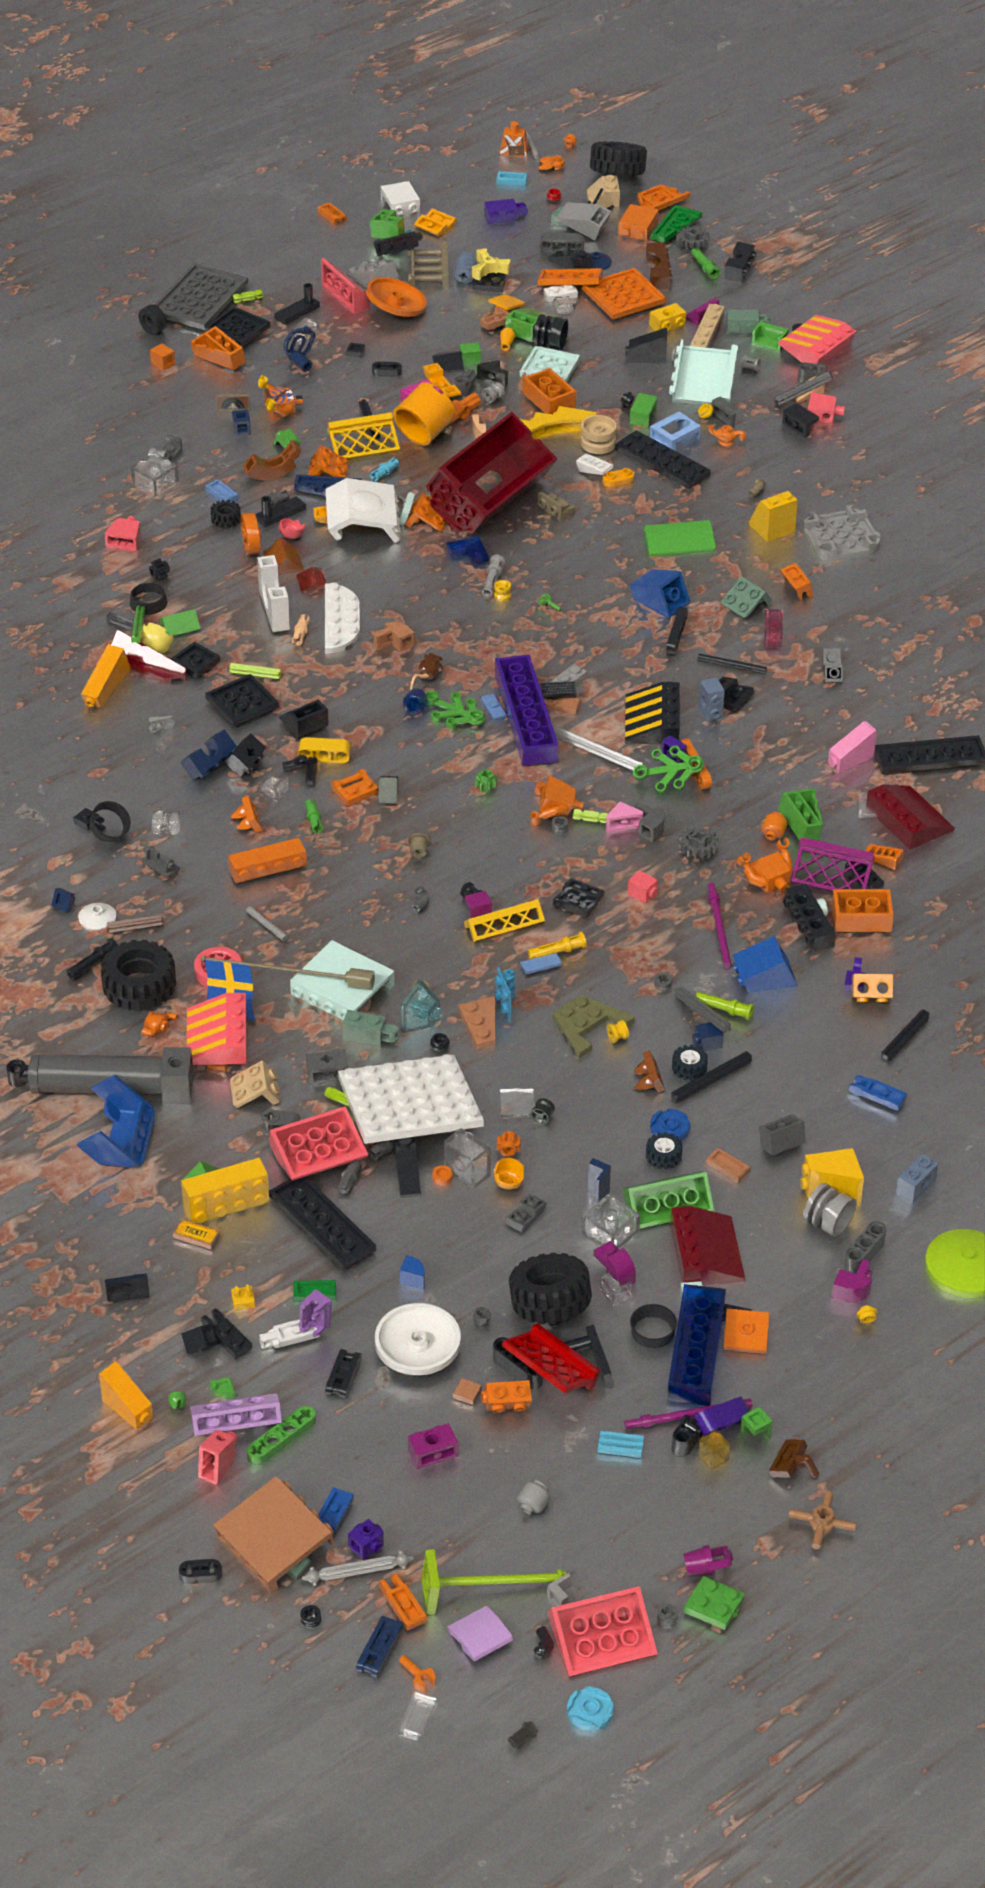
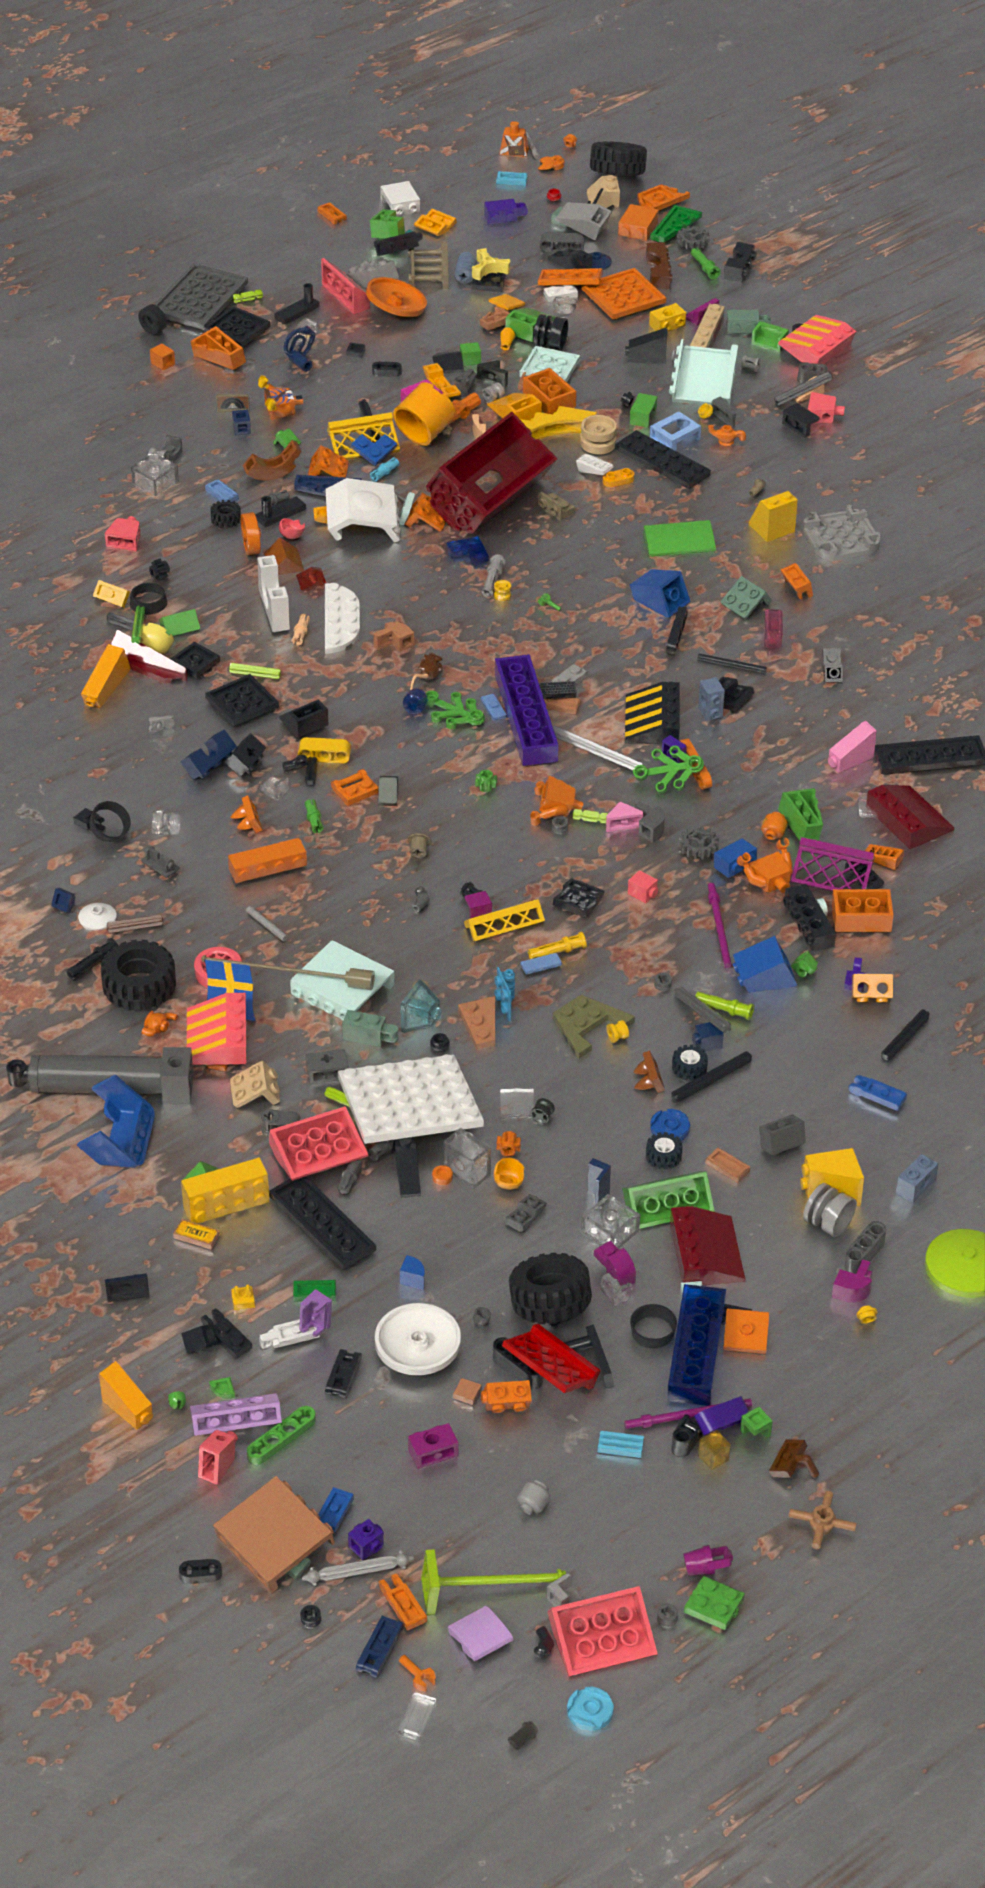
none -> yellow plate [93,580,130,608]
none -> blue plate [351,434,397,466]
none -> light orange slope [487,393,542,421]
none -> blue brick [714,838,757,878]
none -> bright green plate [791,951,818,977]

